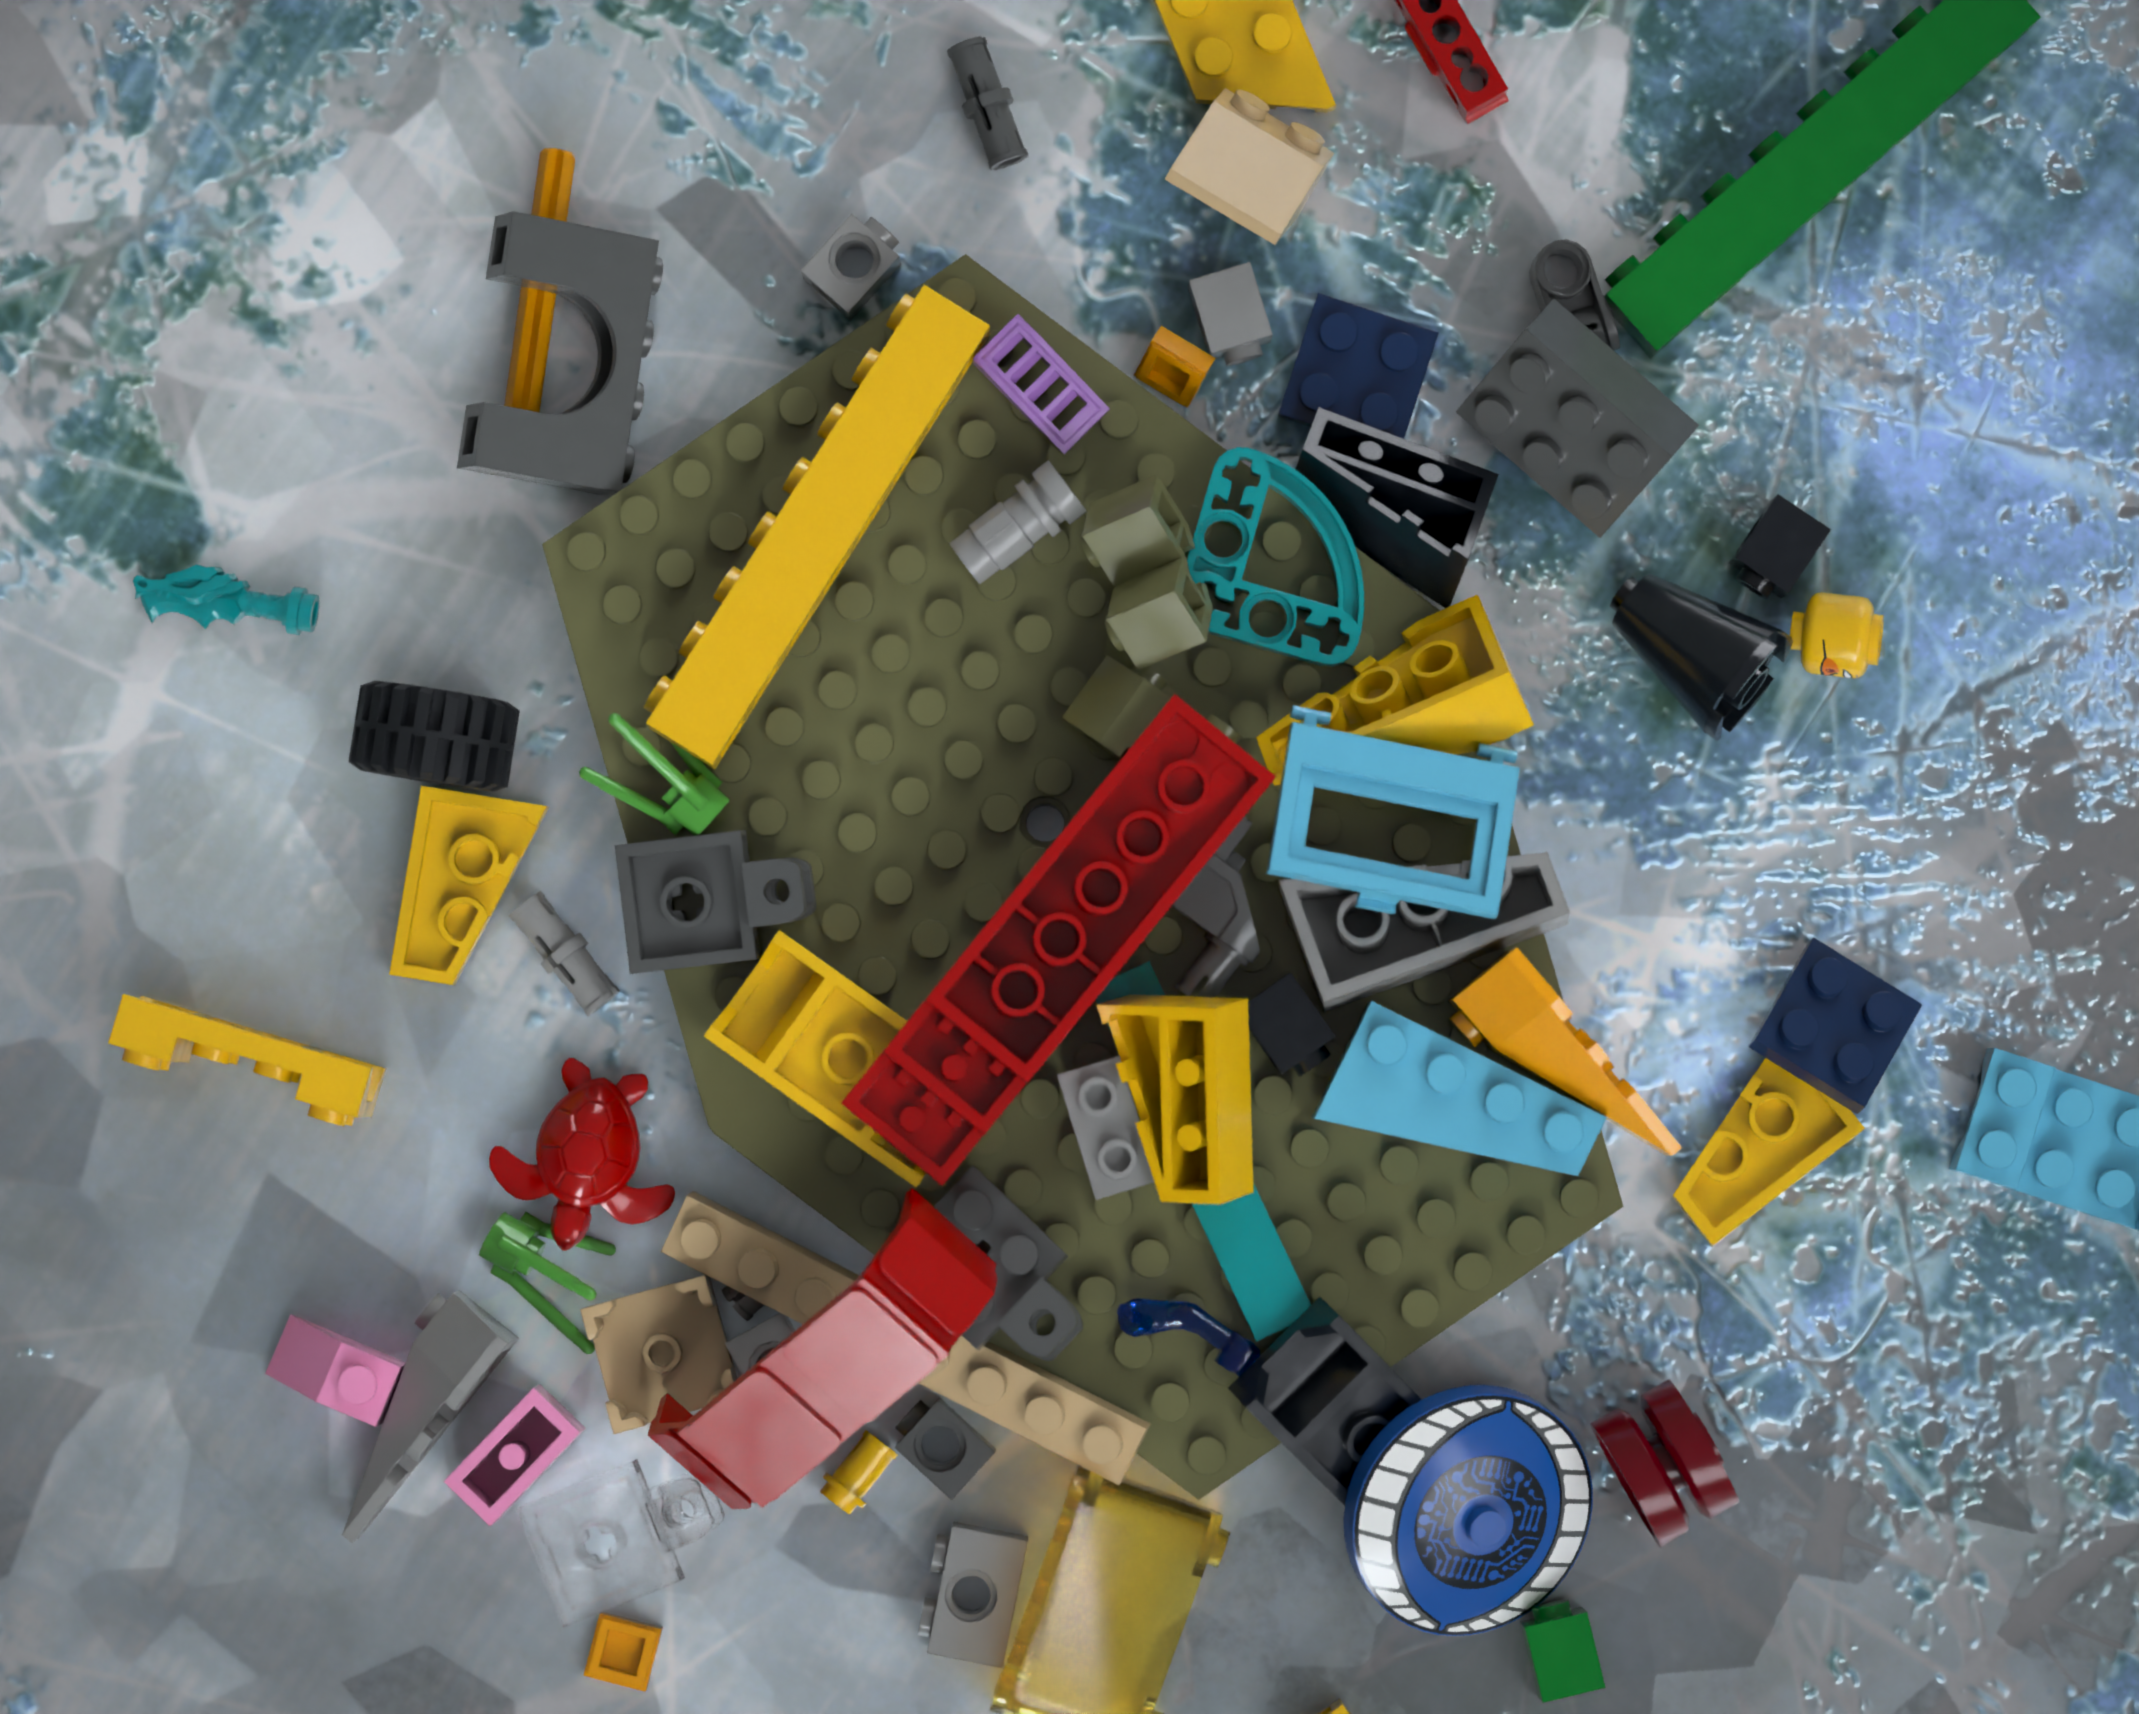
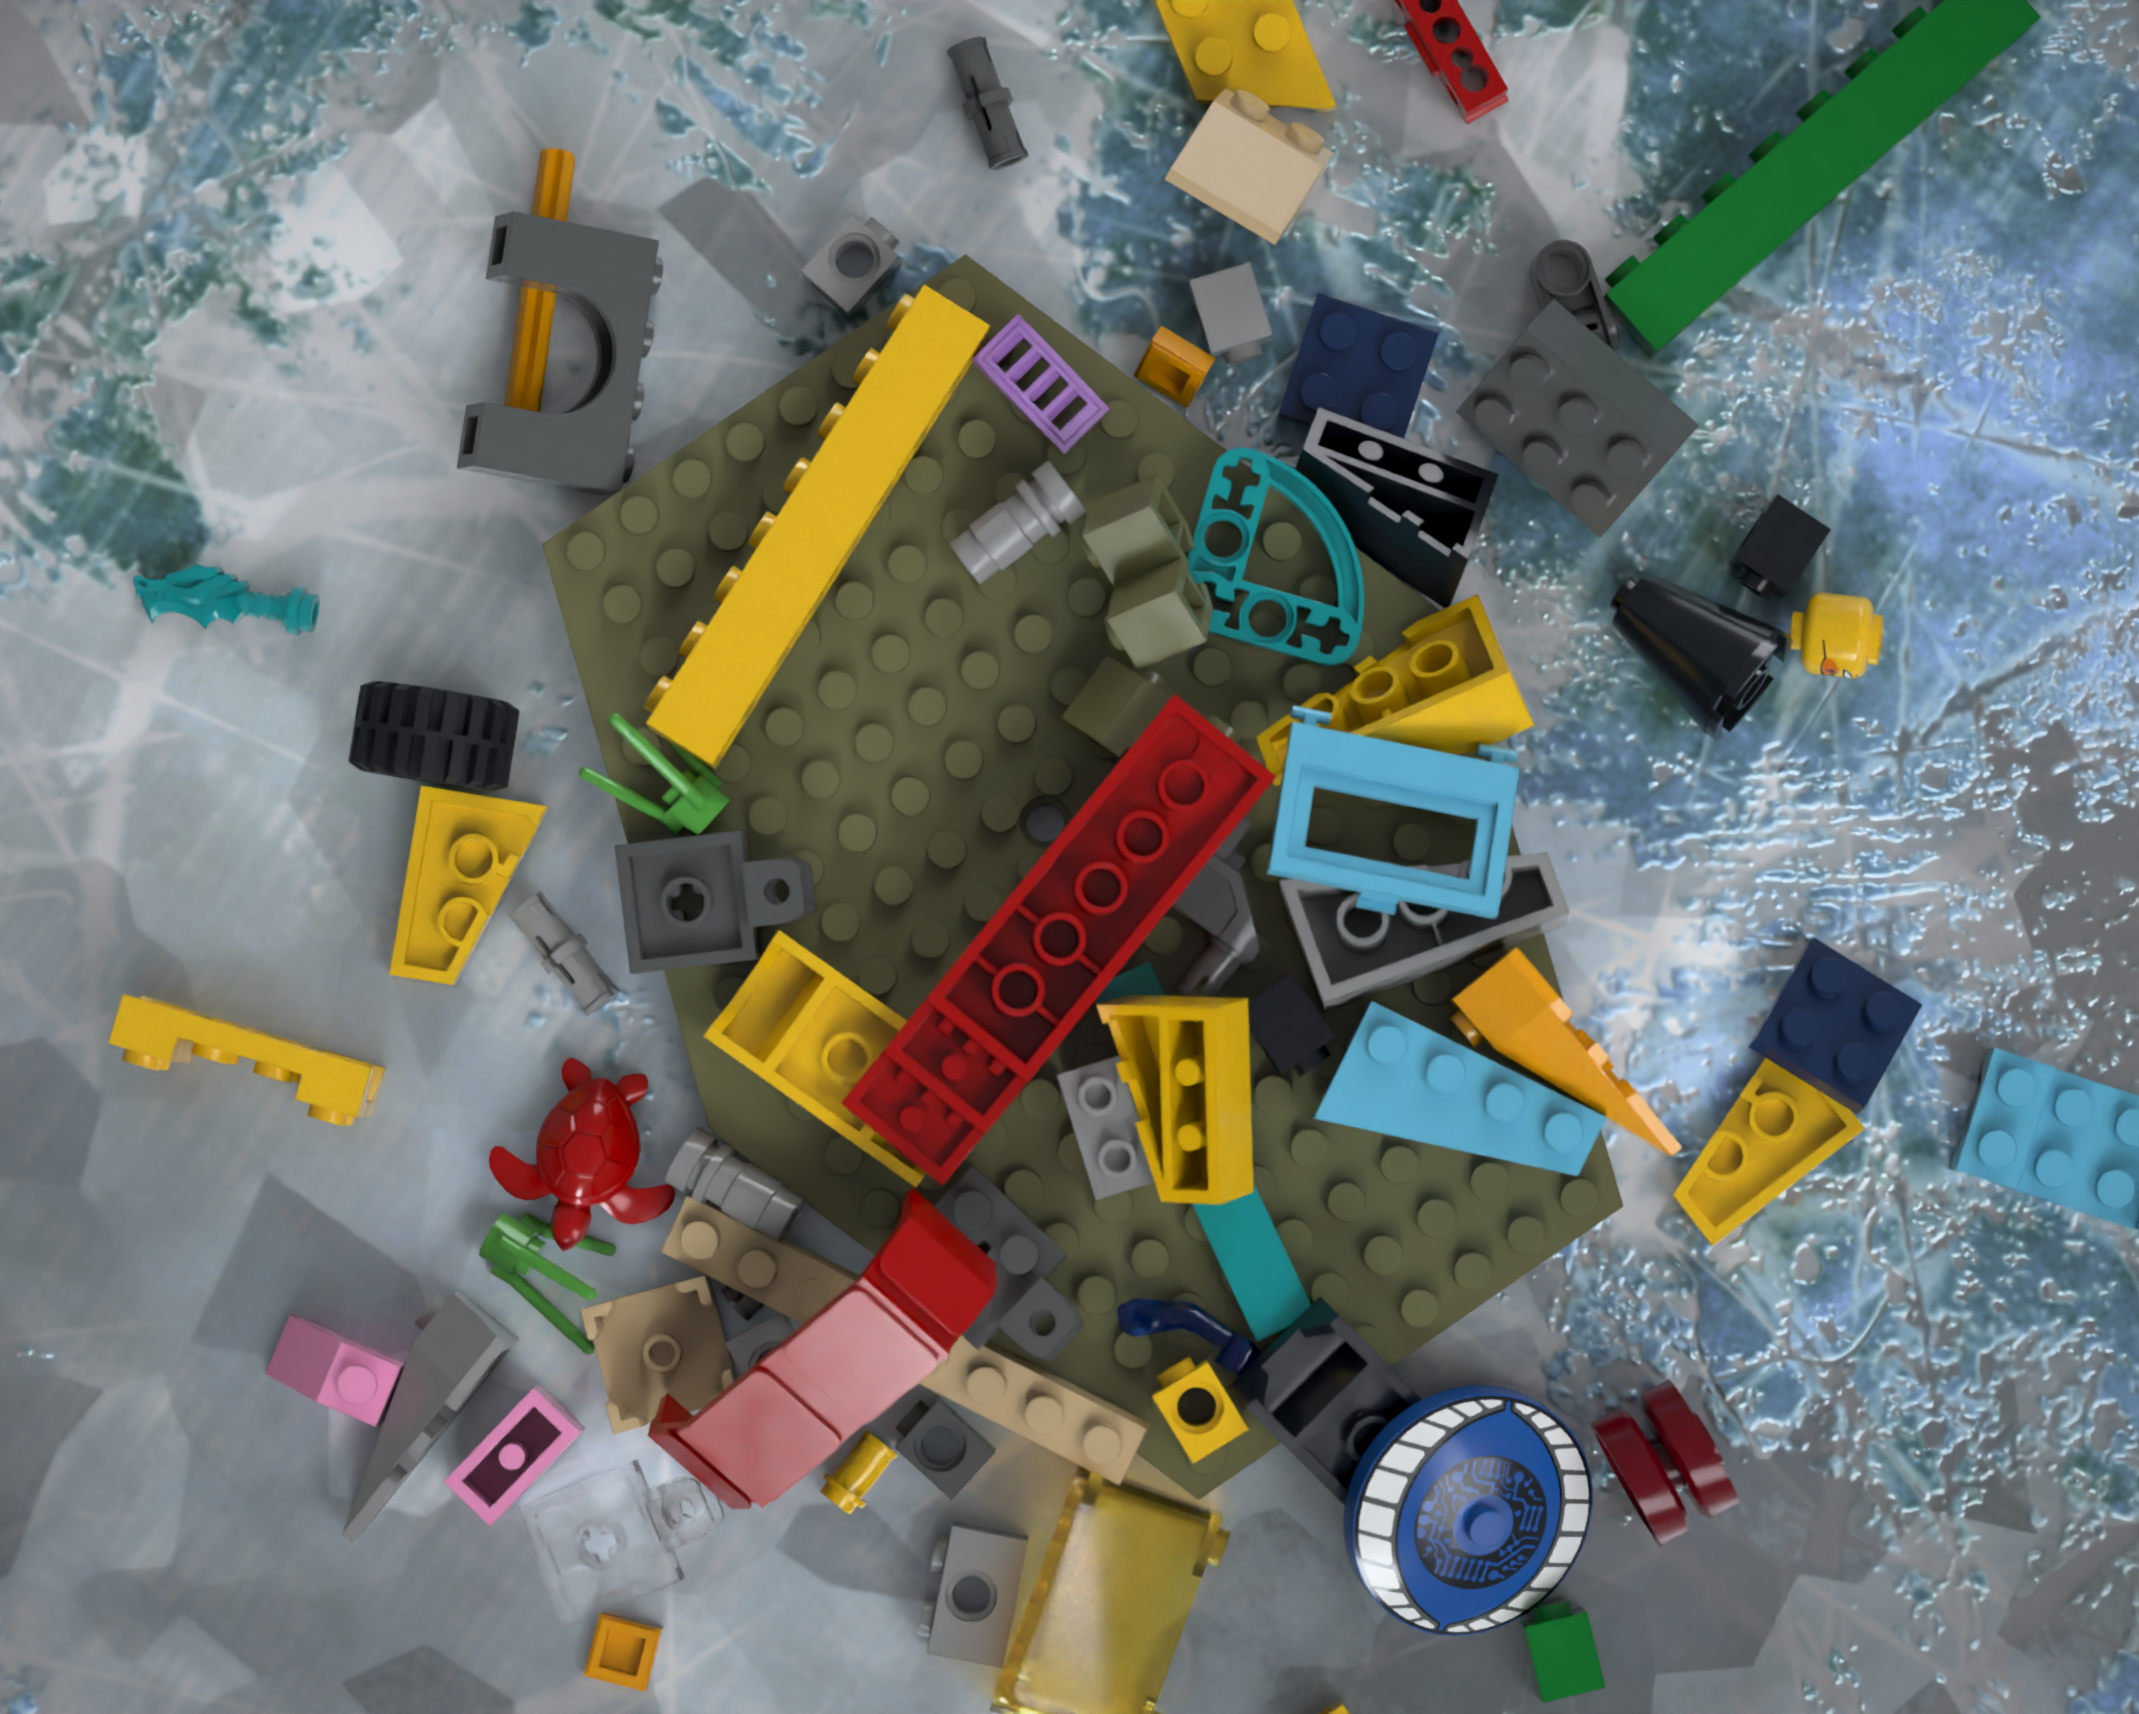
none -> light grey axle [665,1127,805,1243]
none -> yellow brick [1151,1357,1249,1463]

